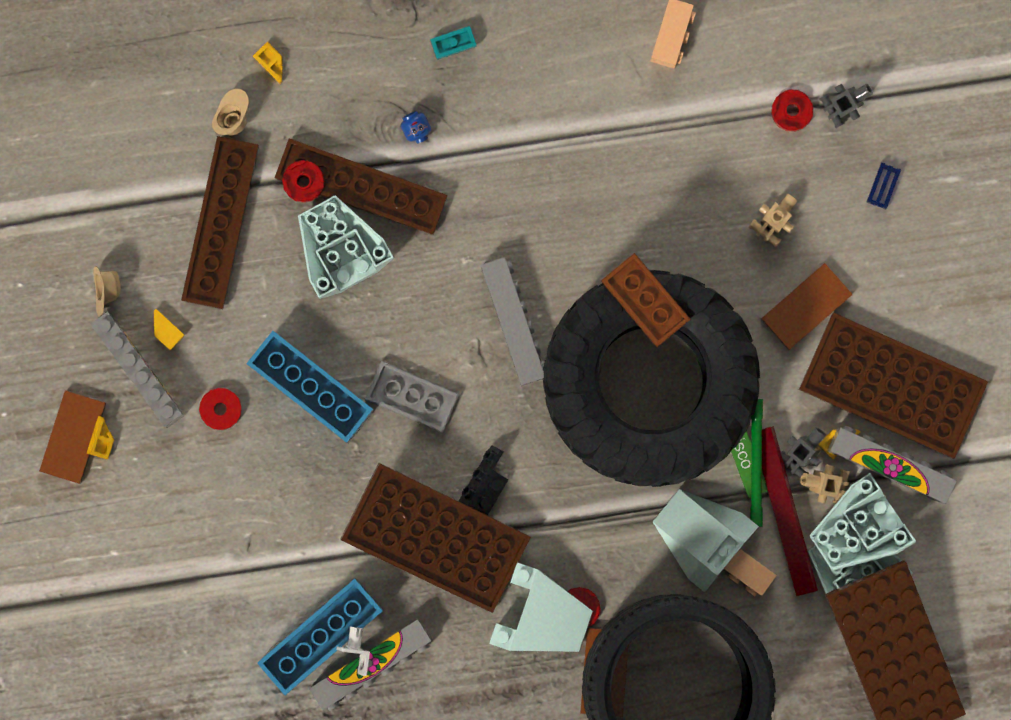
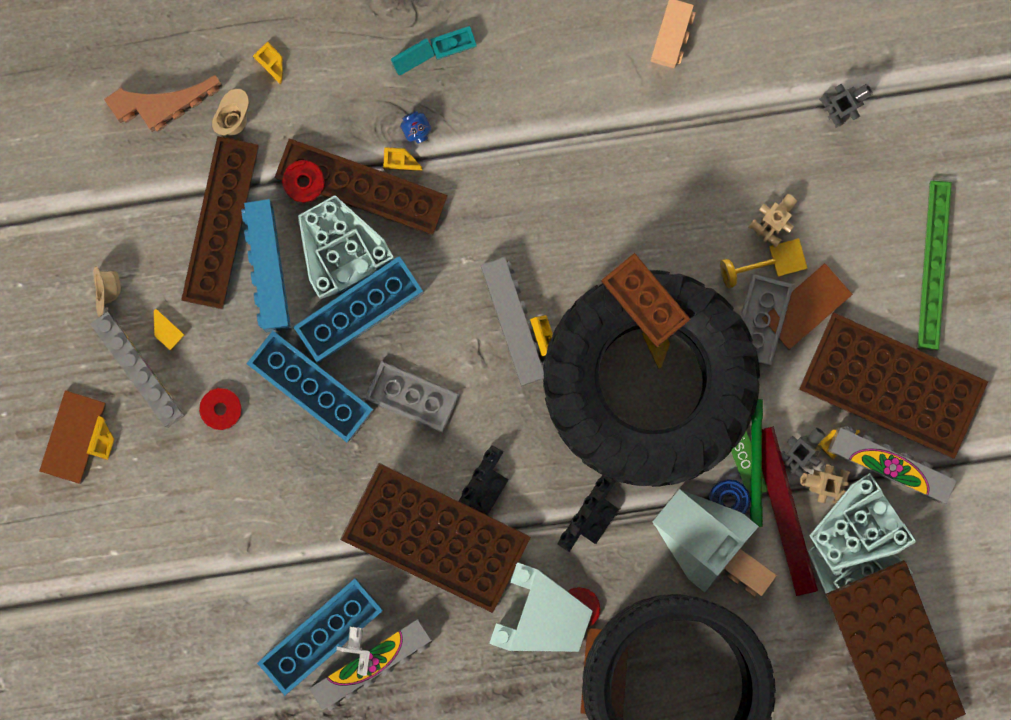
red tile [771,89,814,132] -> none
clear blue tile [866,162,901,210] -> none
none -> nougat arch [104,75,222,132]
none -> dark azure brick [241,199,291,333]
none -> dark azure brick [294,256,424,364]
none -> yellow tile [383,147,422,171]
none -> teal slope [391,39,434,76]
none -> yellow tile [530,315,553,356]
none -> black bracket [557,475,619,552]
none -> yellow tile [642,333,670,369]
none -> clear blue tile [708,479,751,515]
none -> yellow piece [720,238,808,288]
none -> light grey tile [741,274,793,366]
none -> bright green tile [917,181,952,350]

